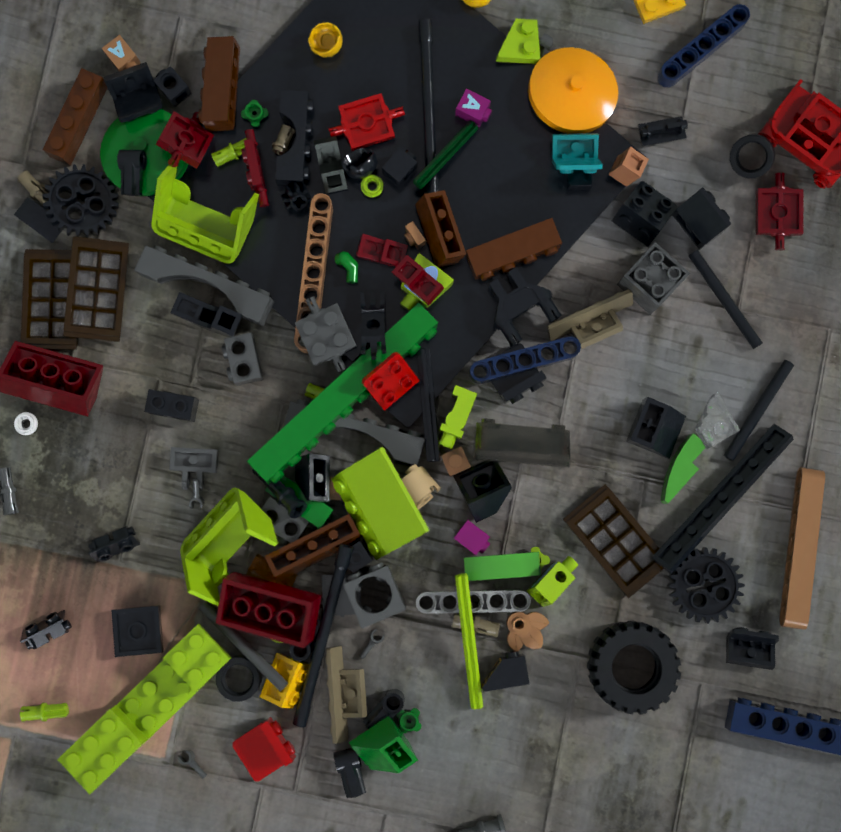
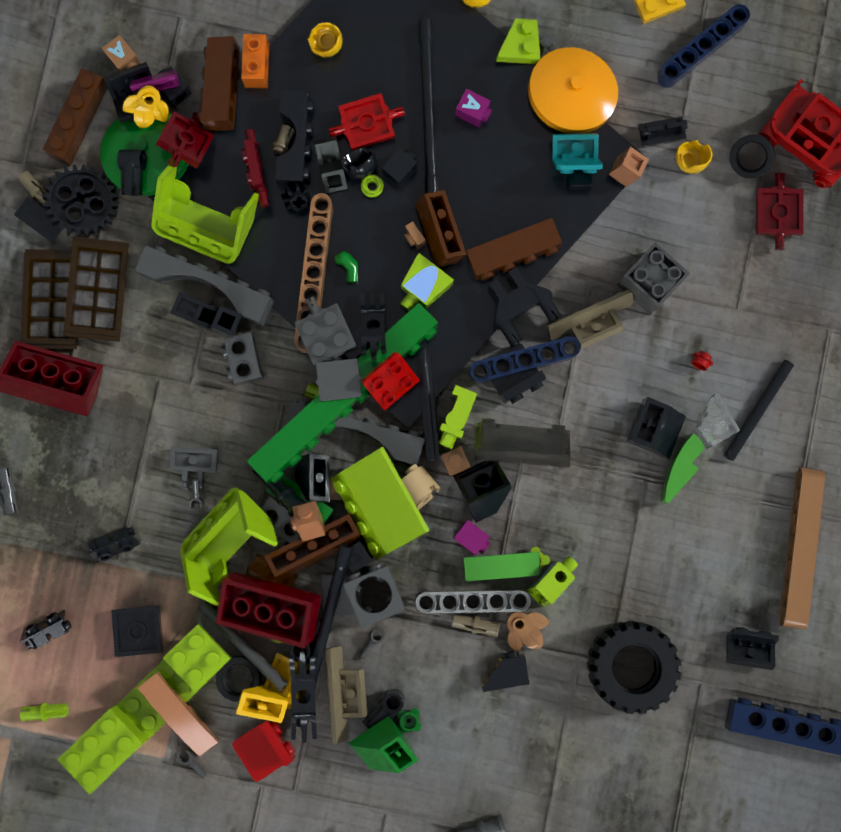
white plate [14,412,38,435] -> none
black brick [144,389,199,422] -> none
lime axle [211,138,246,167] -> none
green plate [241,100,268,127] -> none
black piece [333,748,366,798] -> none
dark red slope [355,234,408,267] -> none
dark red slope [392,255,444,305] -> none
dark green axle [413,120,478,189] -> none
lime axle [455,573,483,710] -> none
dark brown piece [563,484,664,598] -> none
black bracket [612,181,677,247] -> none
black plate [652,424,794,574] -> none
black gear [667,547,745,624] -> none
black slope [672,187,731,250] -> none
black piece [689,250,763,349] -> none
none -> yellow plate [122,85,169,129]
none -> magenta slope [130,70,180,95]
none -> nougat slope [138,672,218,757]
none -> yellow slope [236,685,289,723]
none -> orange brick [241,34,269,88]
none -> black piece [289,651,317,742]
none -> nougat brick [290,501,325,541]
none -> dark grey piece [316,359,362,402]
none -> yellow hair [675,140,713,174]
none -> red plate [691,351,713,371]

